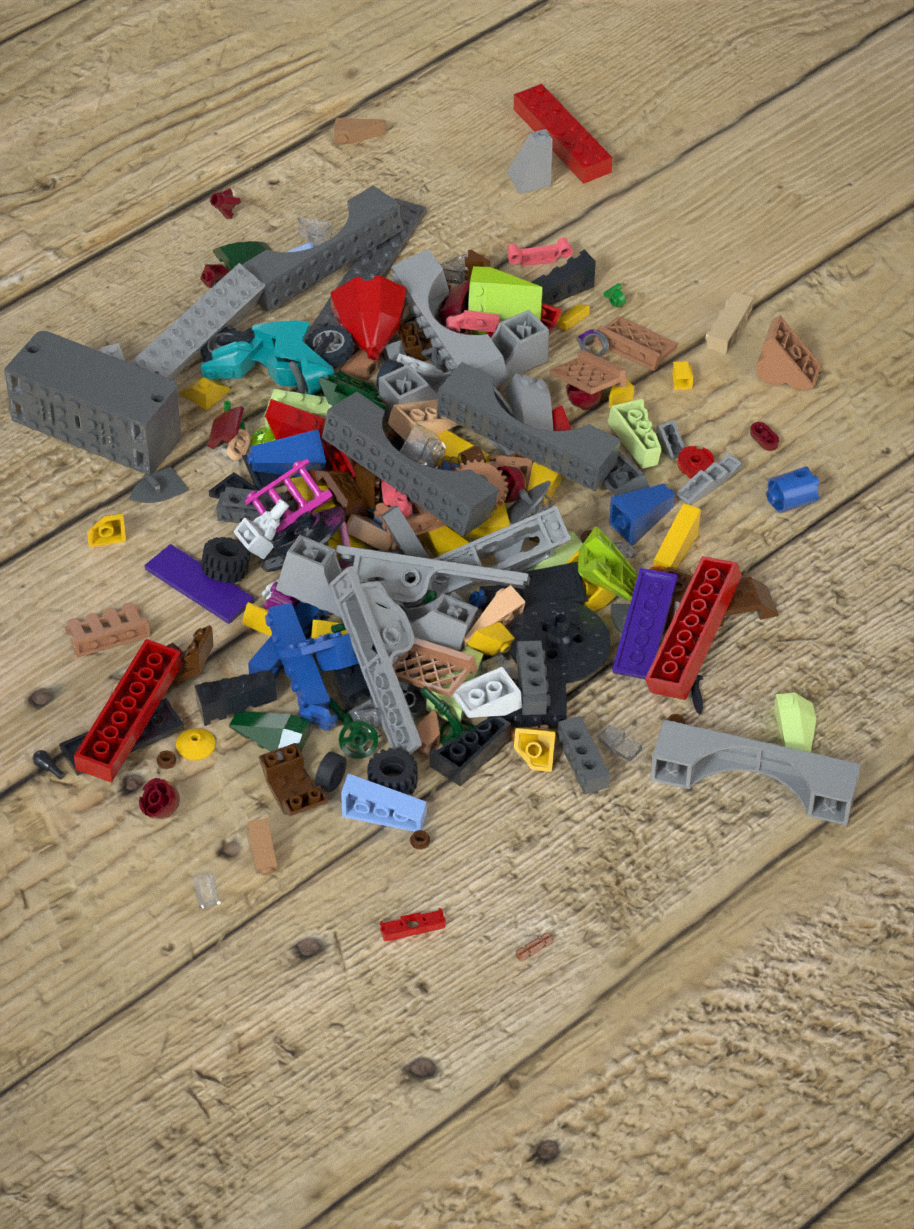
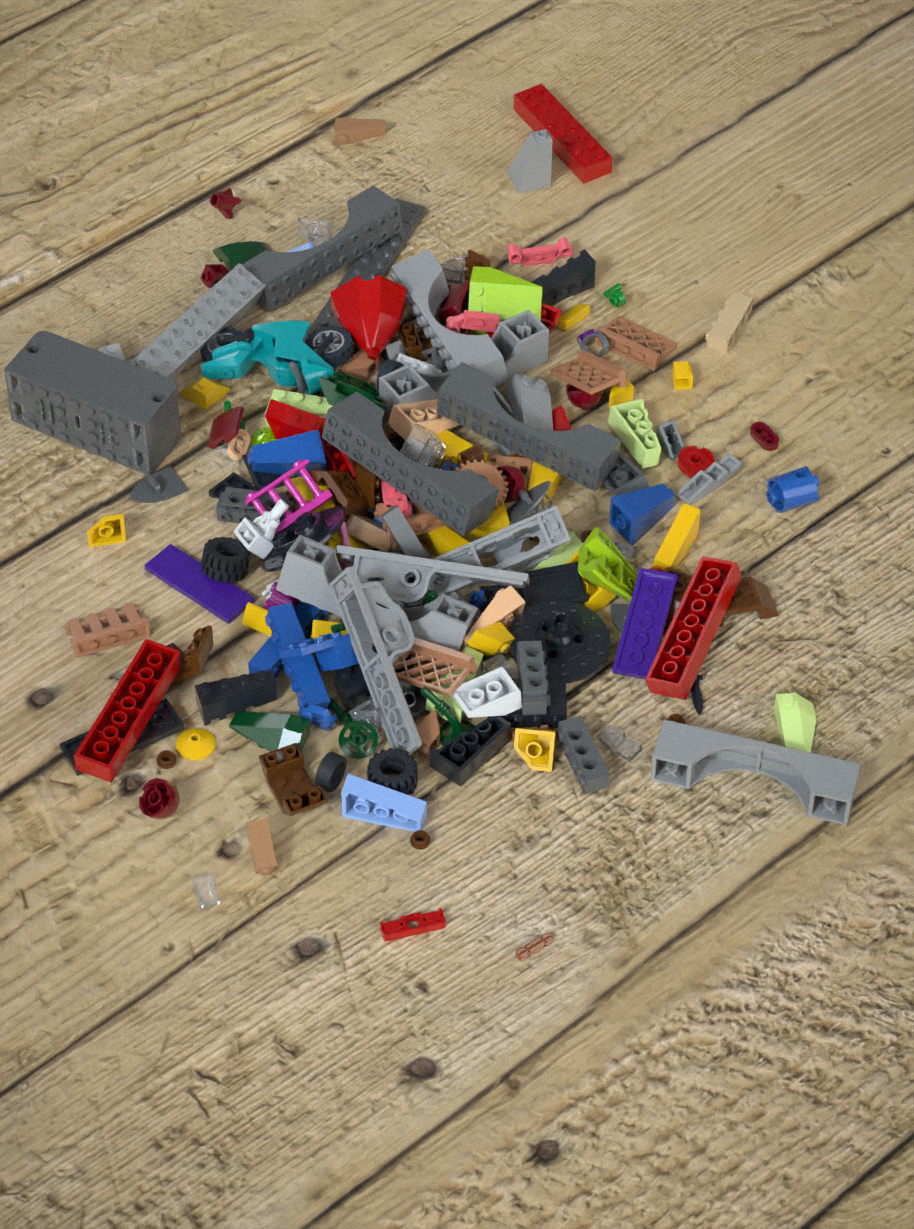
black piece [32,750,65,780] -> none
nougat brick [756,315,821,390] -> none

